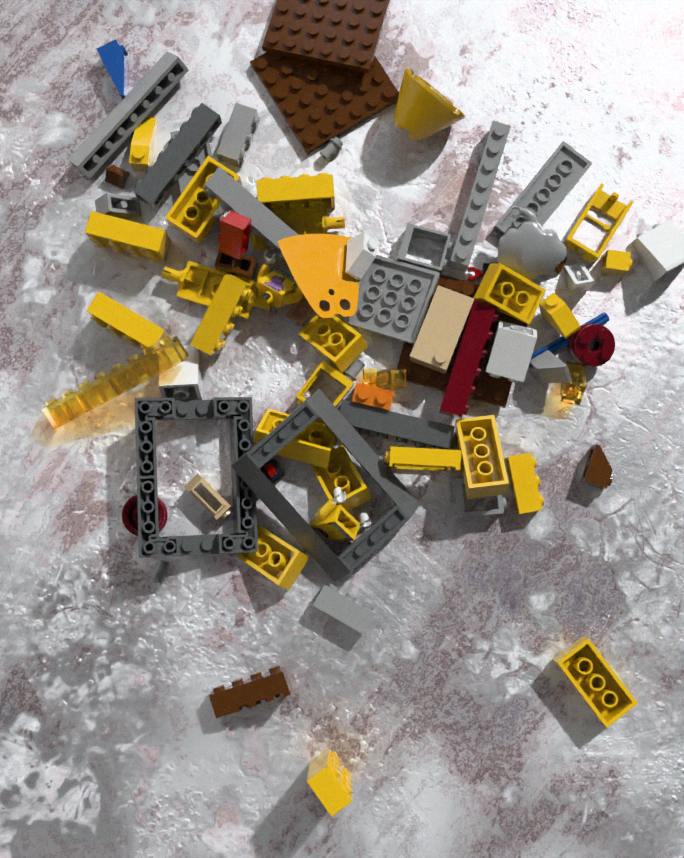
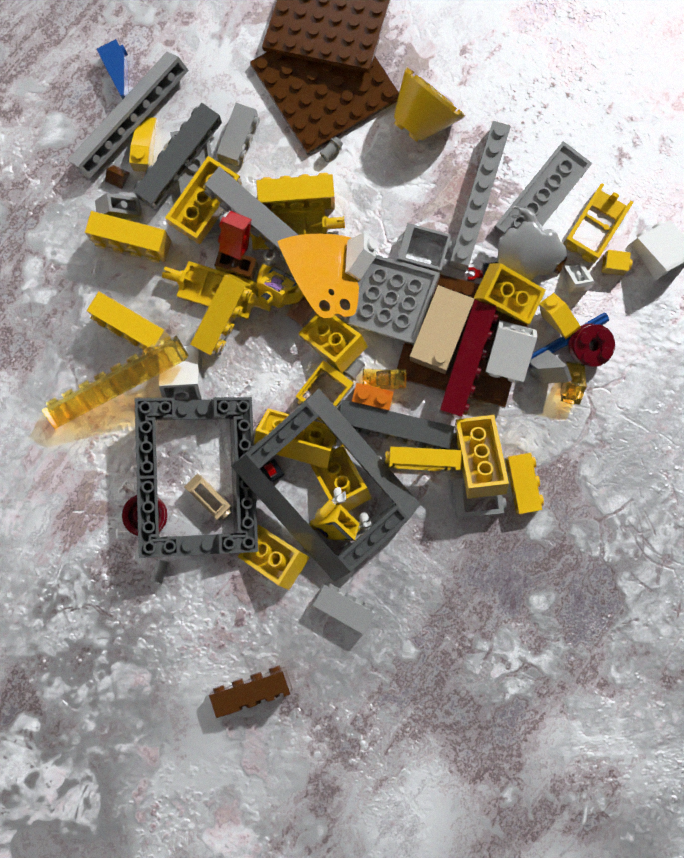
yellow brick [307,748,353,817] -> none
yellow brick [552,636,638,728] -> none
reddish brown slope [580,444,613,489] -> none

